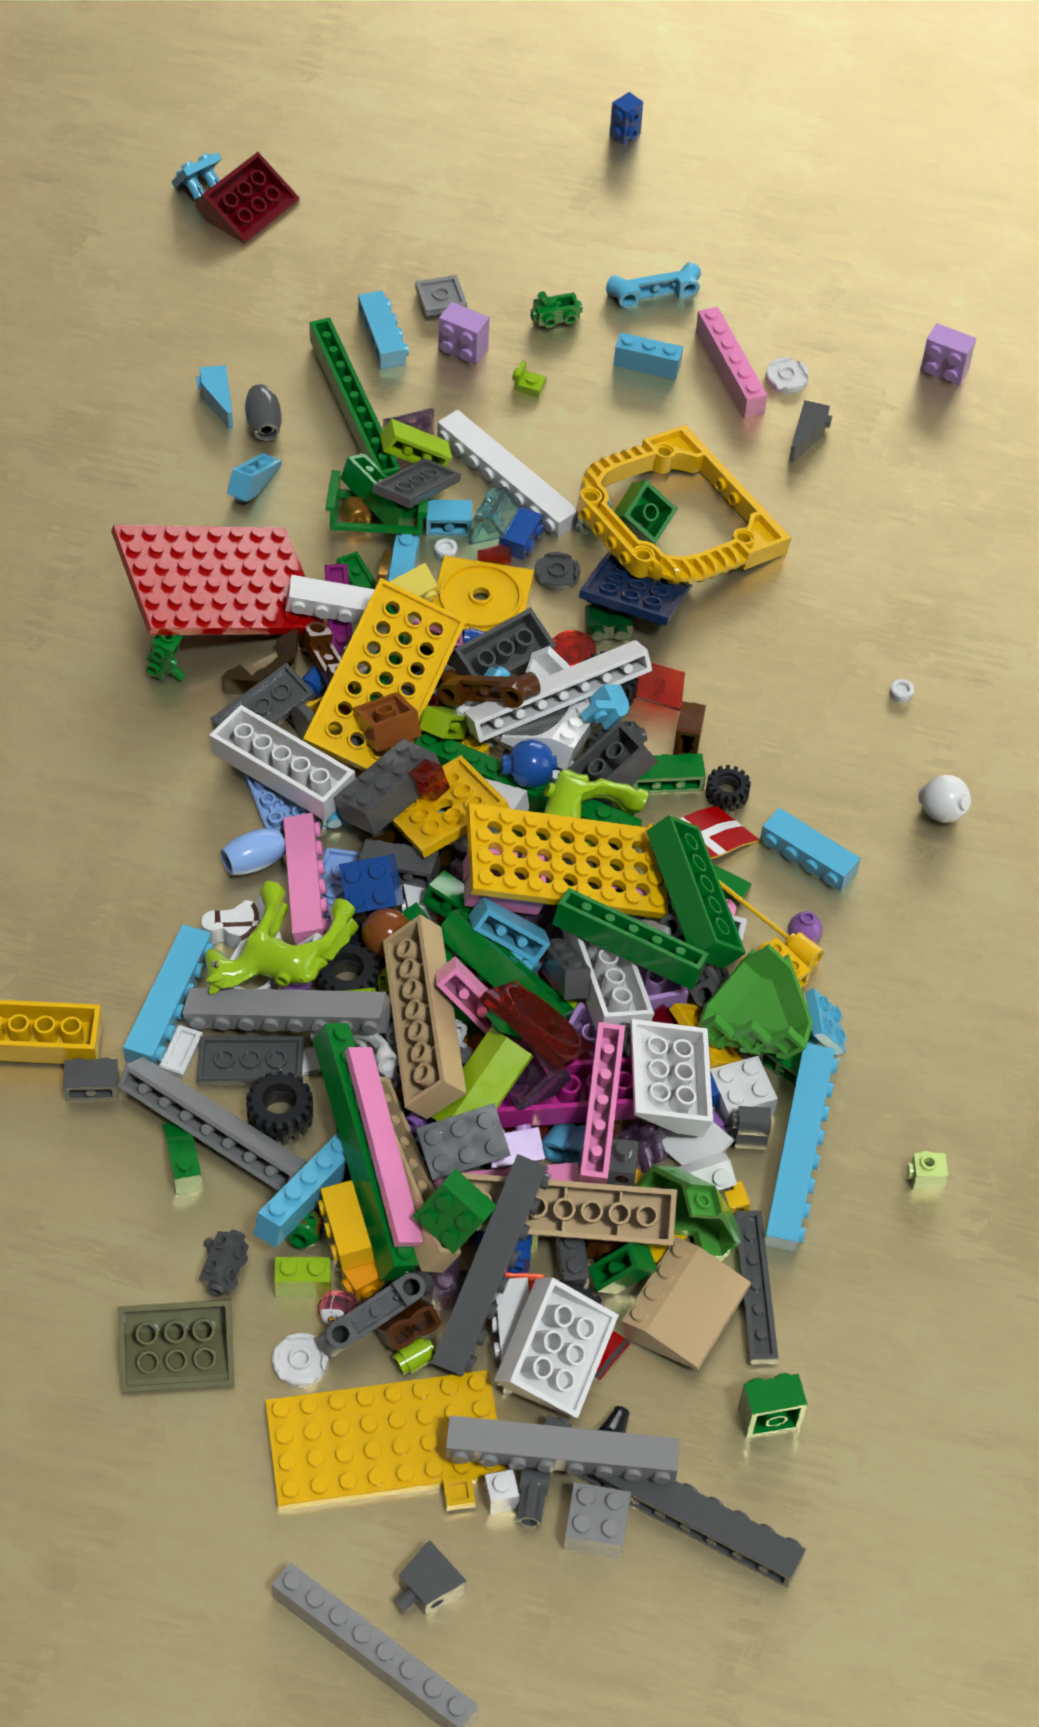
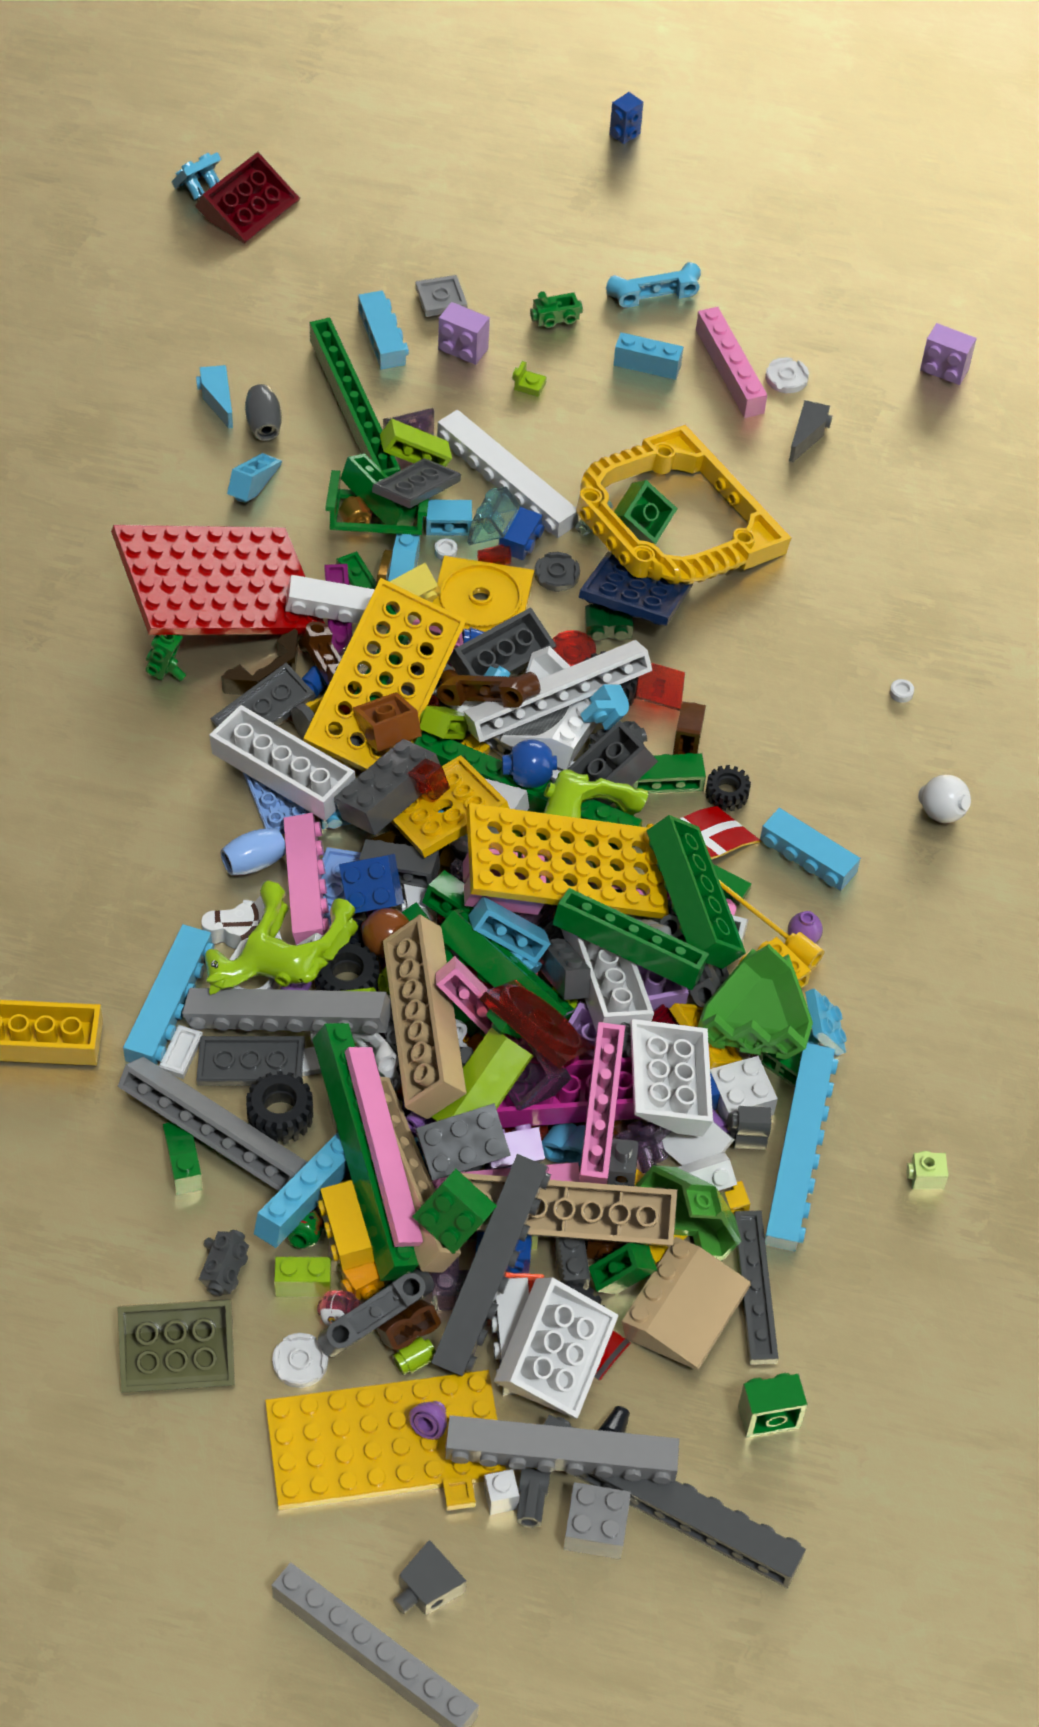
dark grey brick [63,1058,119,1101] -> none
none -> medium lavender brick [409,1401,447,1440]

